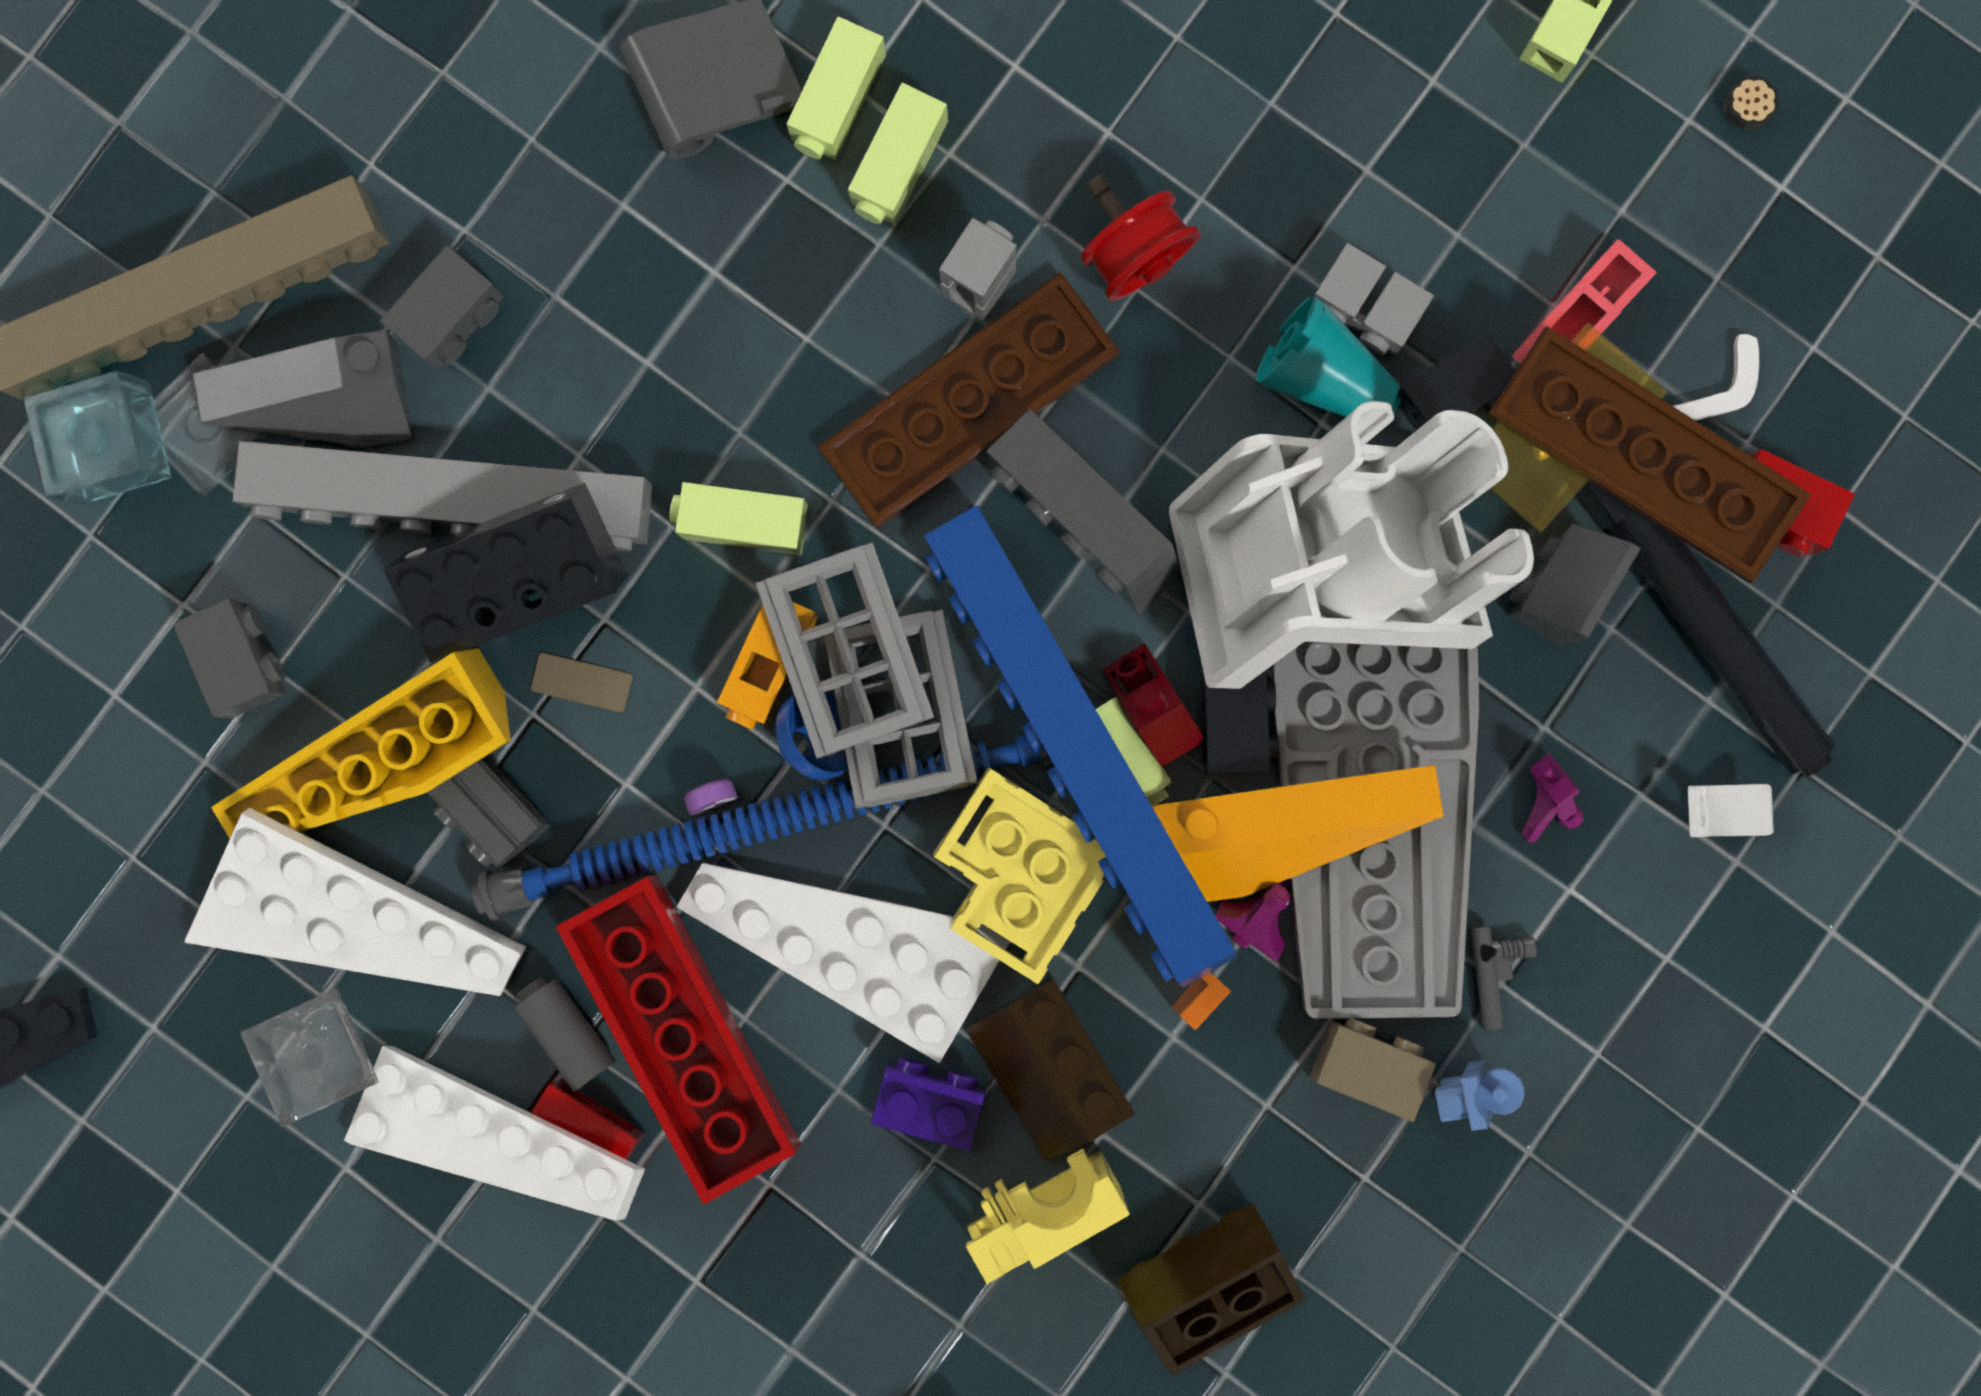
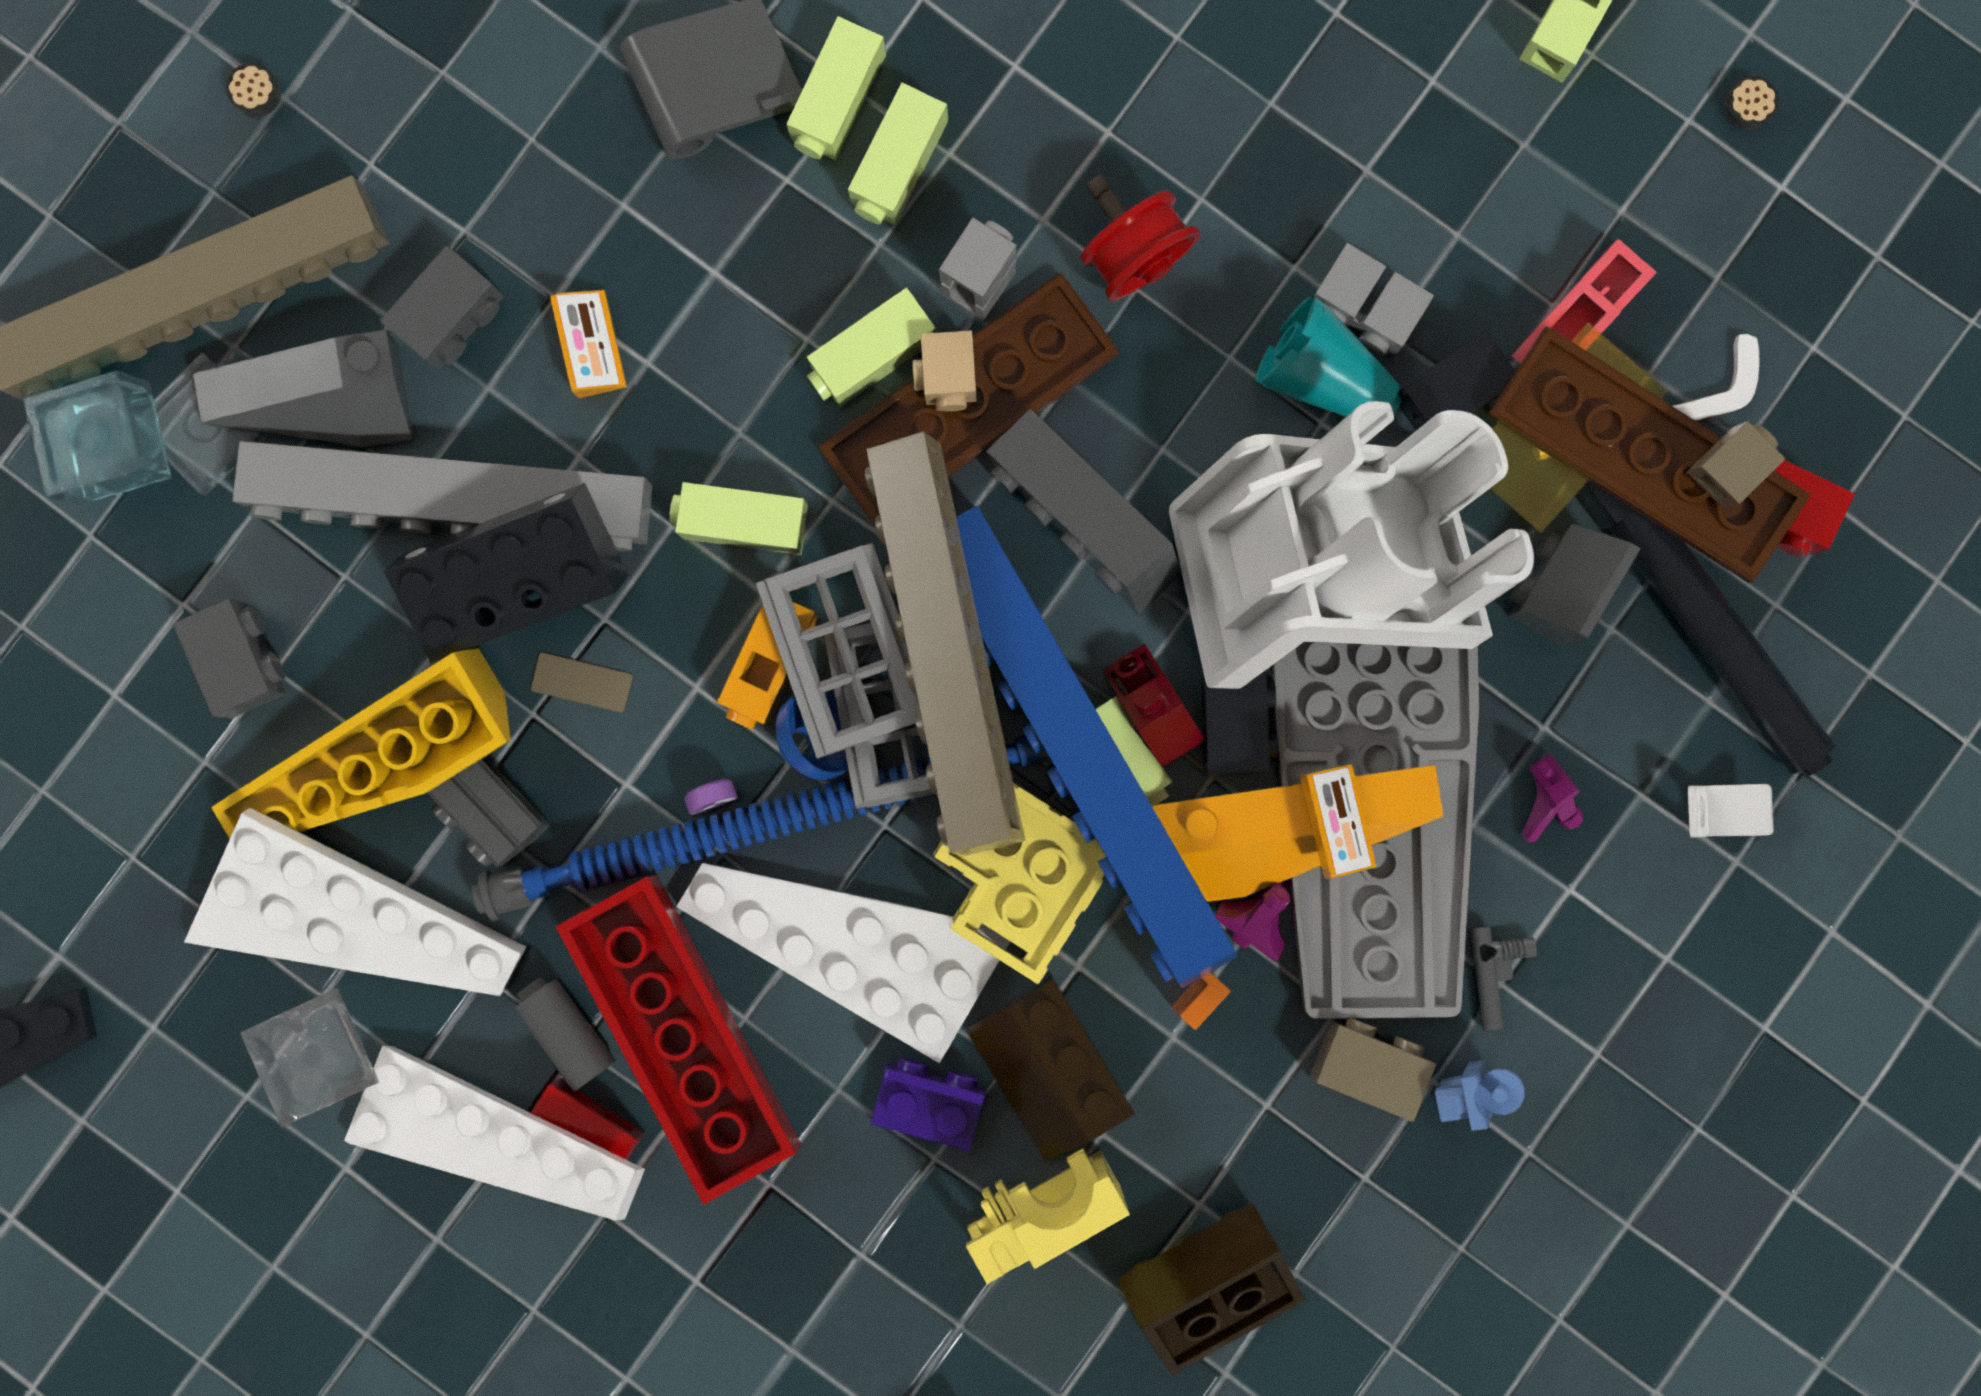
none -> tile [226,63,282,117]
none -> slope [550,290,627,399]
none -> yellowish green brick [807,287,936,408]
none -> dark tan brick [865,431,1025,856]
none -> tan brick [913,330,977,411]
none -> slope [1300,764,1377,879]
none -> dark tan brick [1687,421,1786,509]

